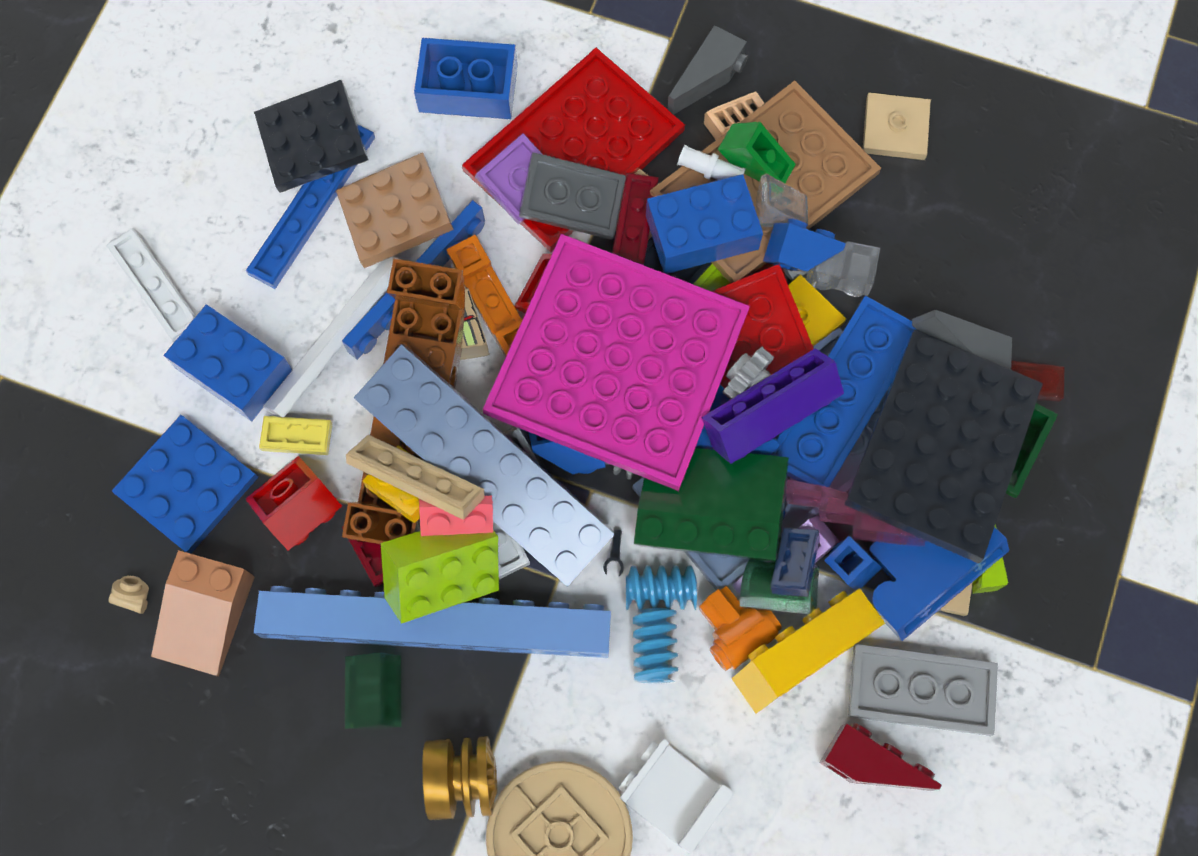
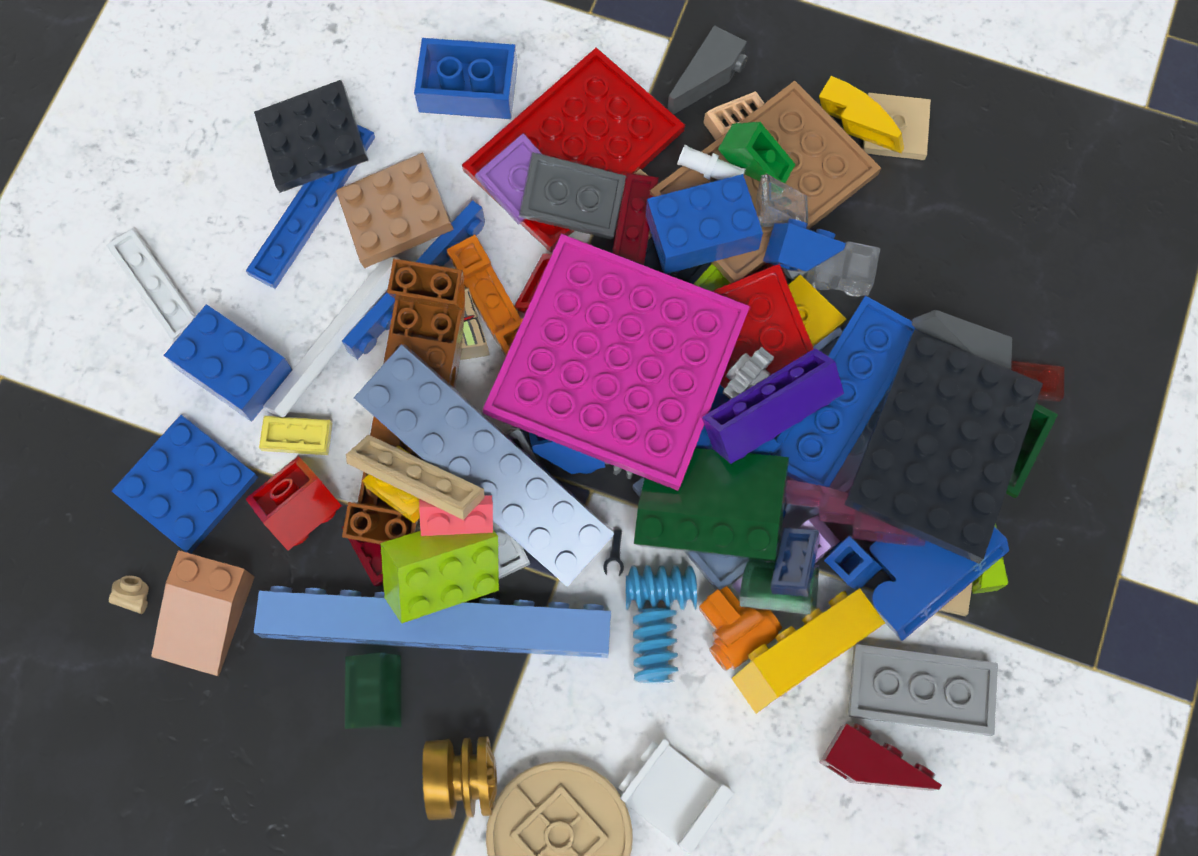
none -> yellow slope [819,76,904,154]

